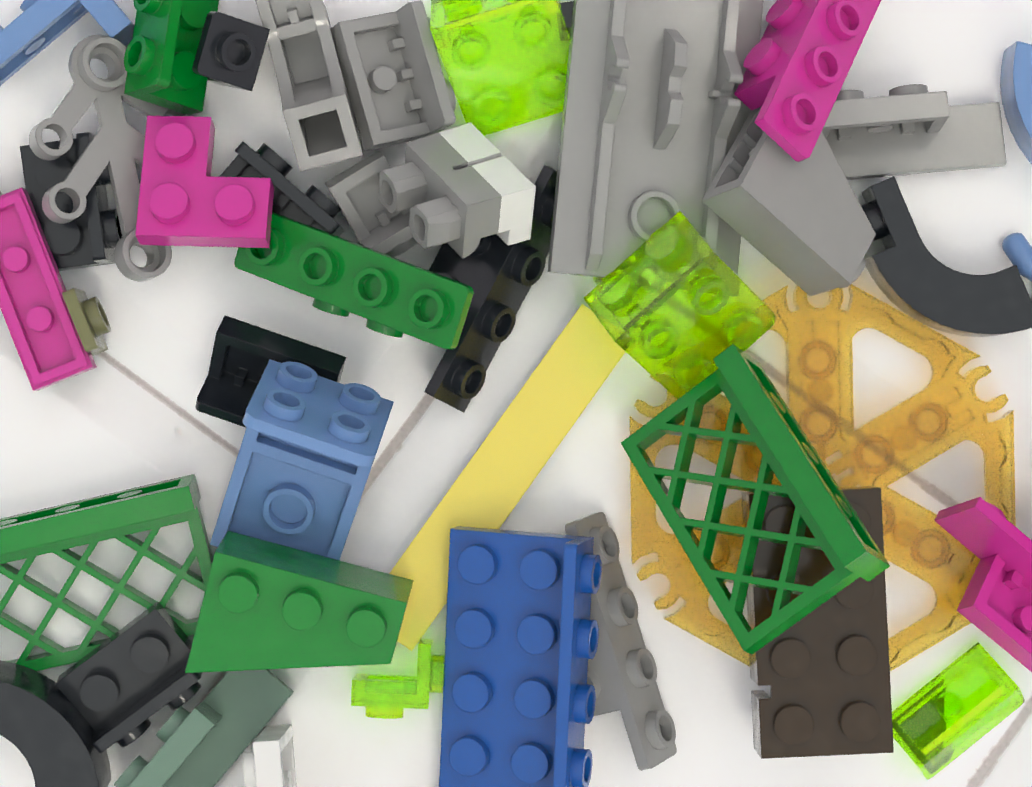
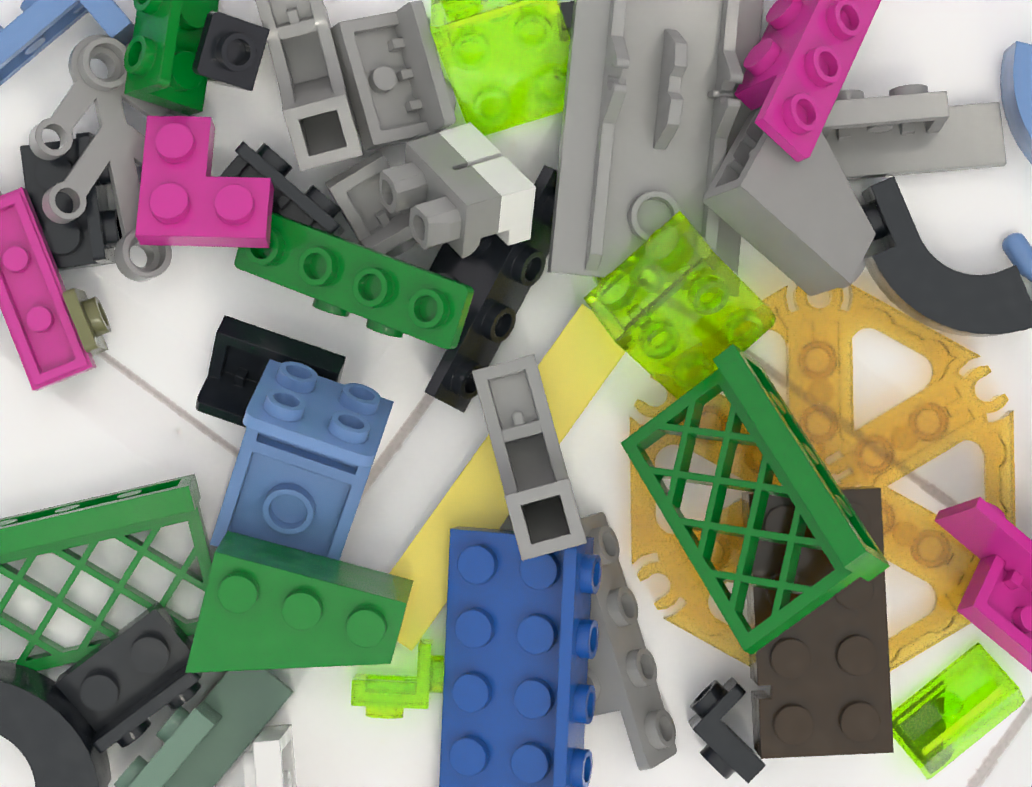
none -> light grey arch [472,354,587,561]
none -> black bracket [688,677,766,784]

